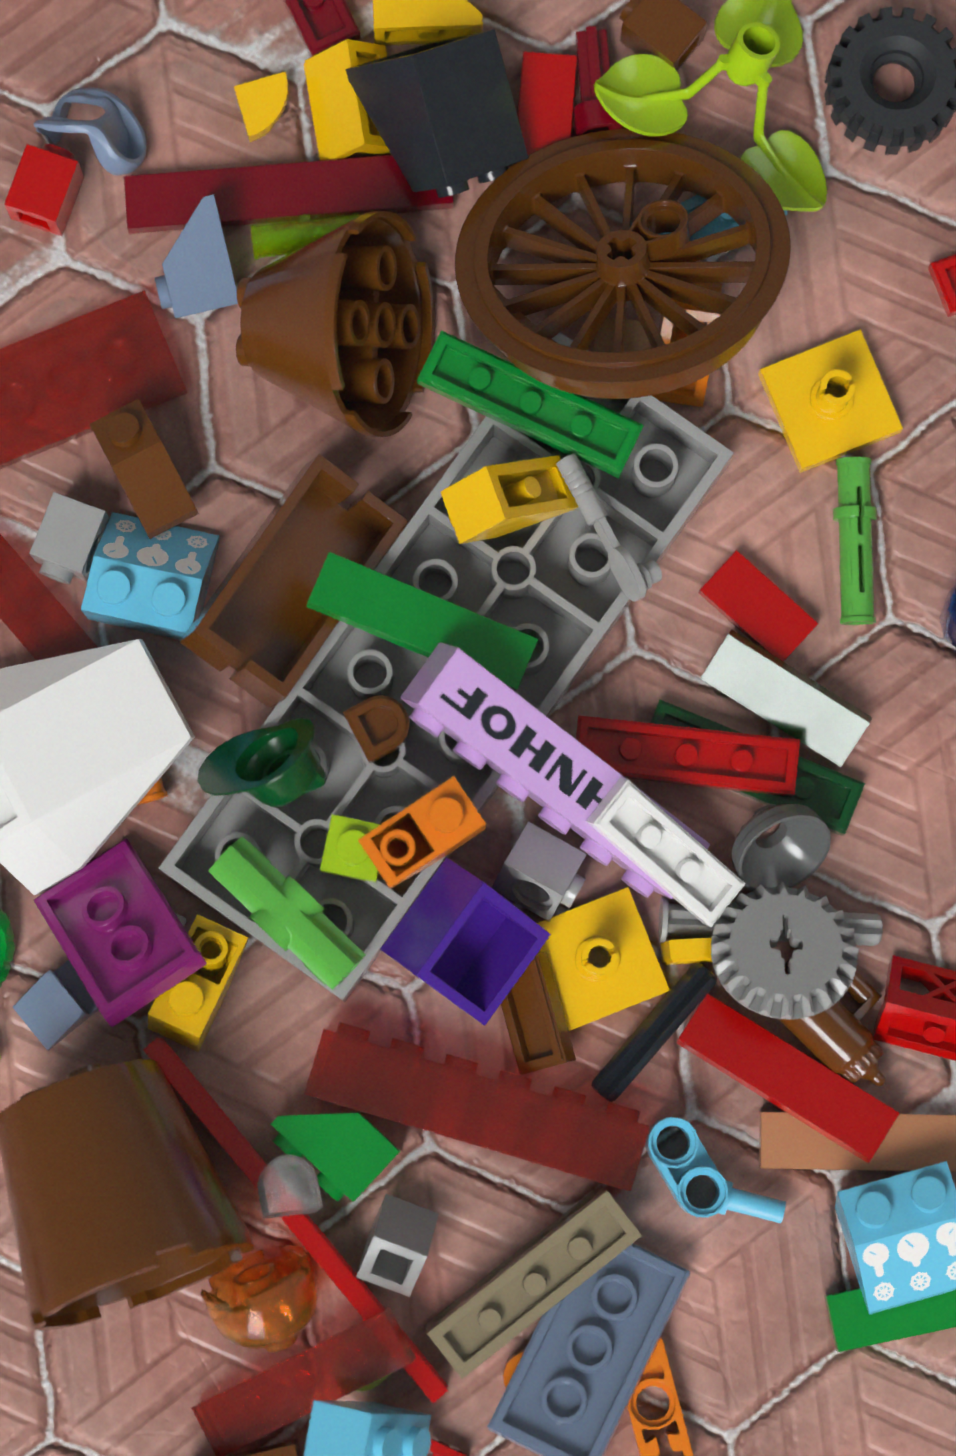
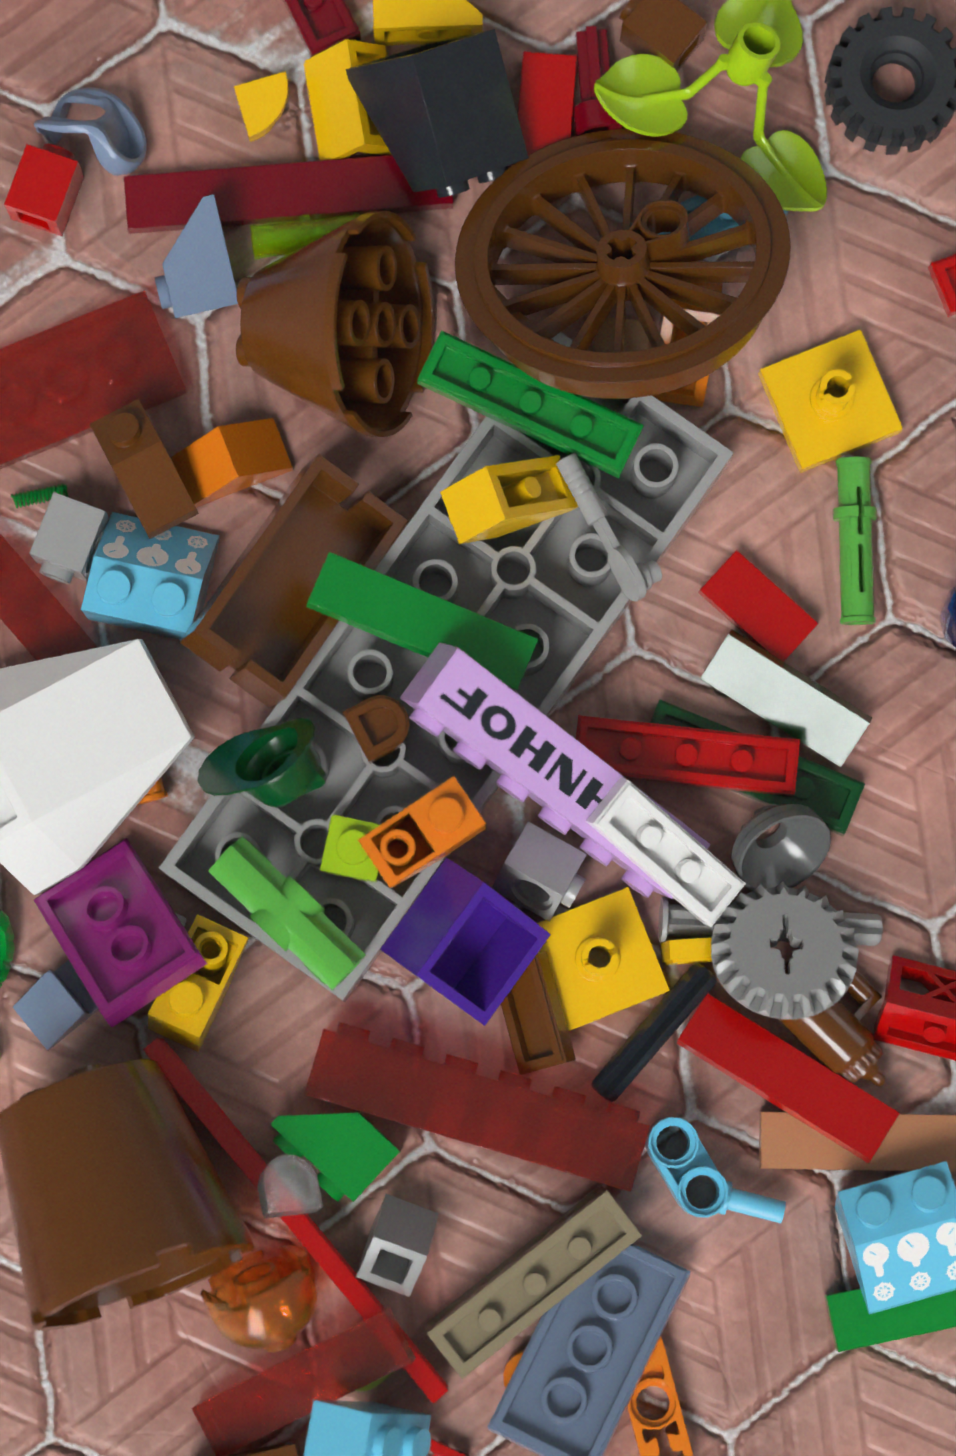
none -> green leg [10,483,68,509]
none -> orange slope [171,418,293,507]

